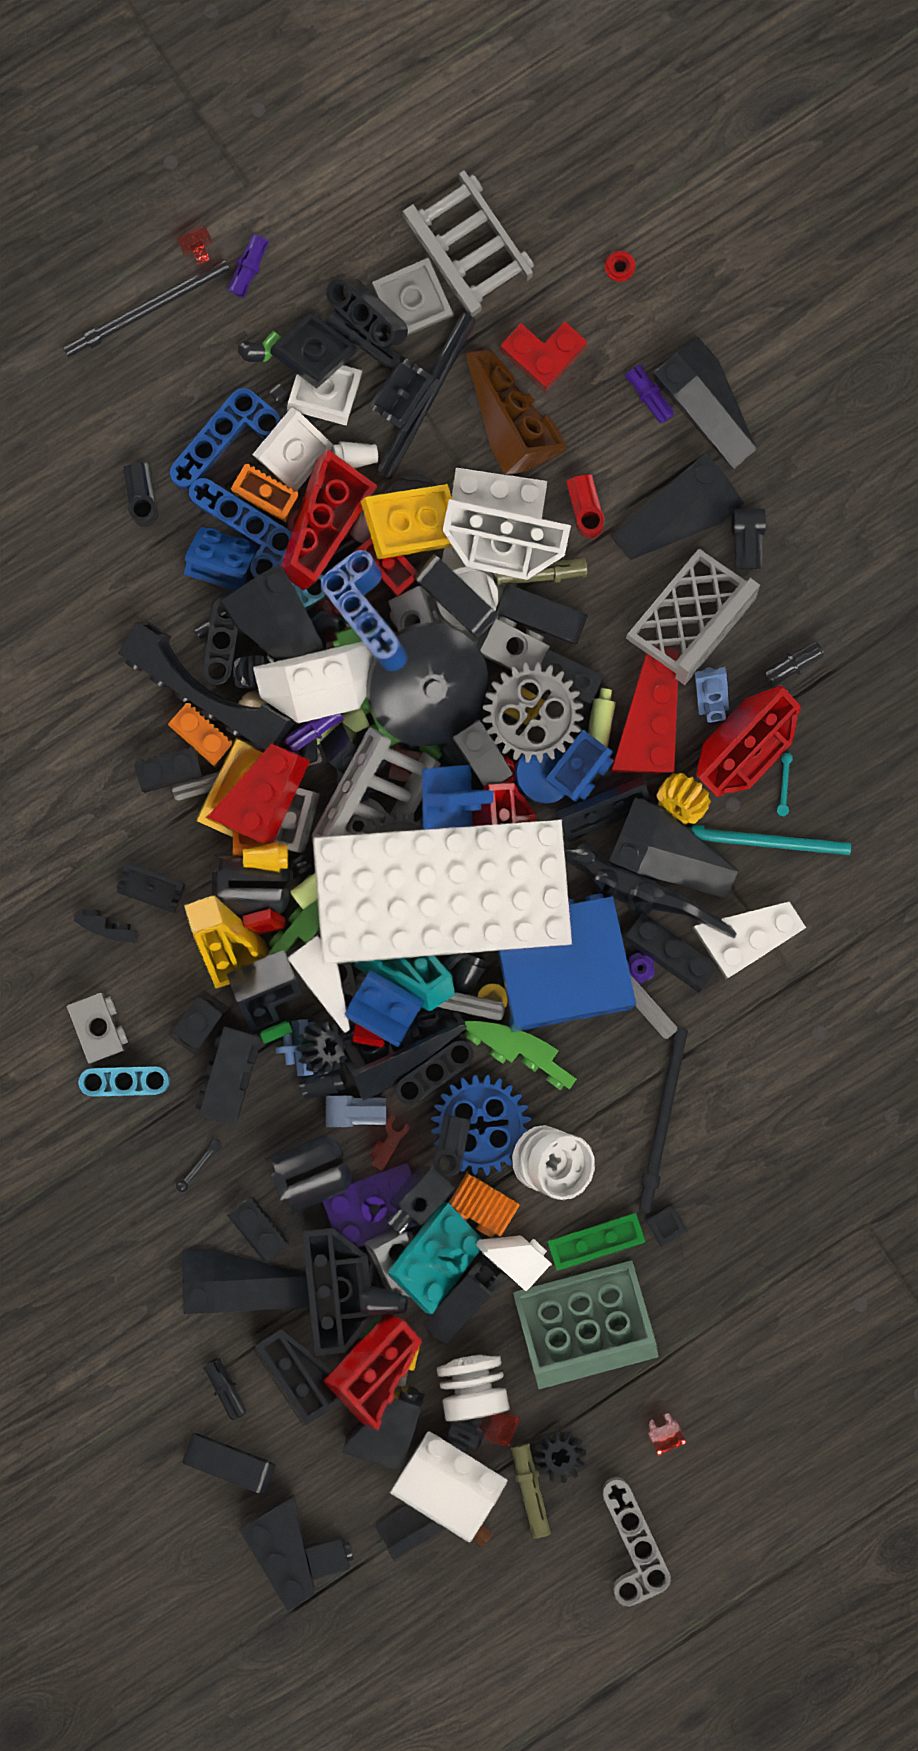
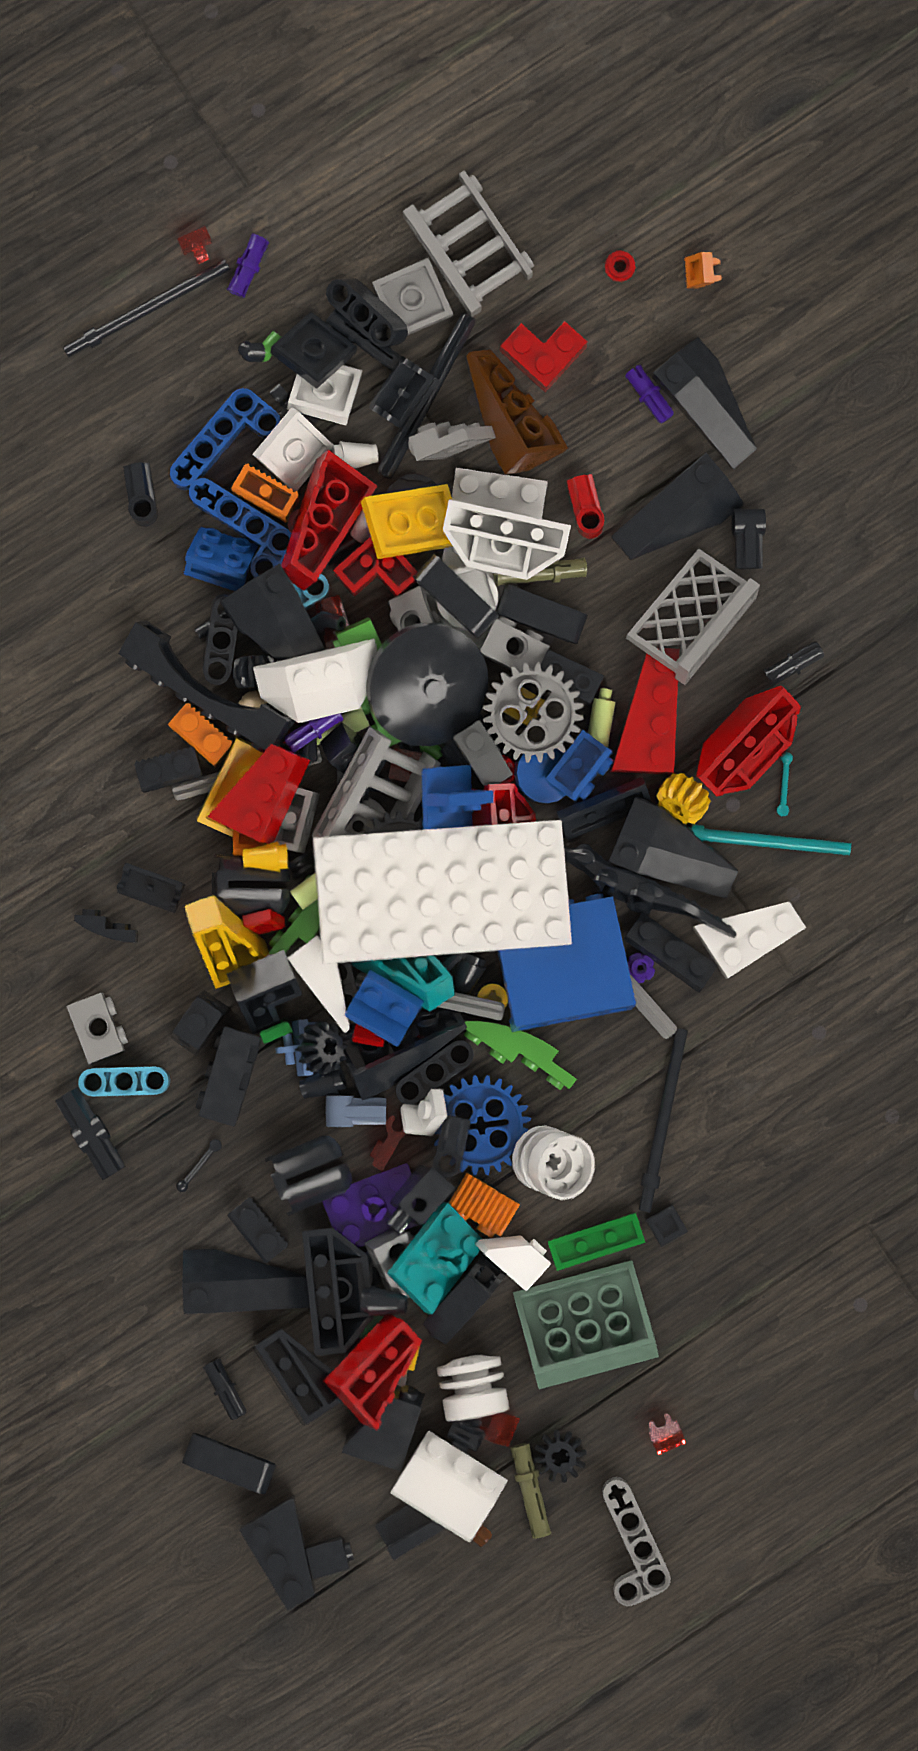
blue beam [321,550,407,671] -> none
medium blue hips [694,667,729,723] -> none
none -> black piece [55,1087,126,1180]
none -> white bracket [400,1089,447,1136]
none -> light grey plate [408,422,496,461]
none -> orange tile [685,252,721,288]

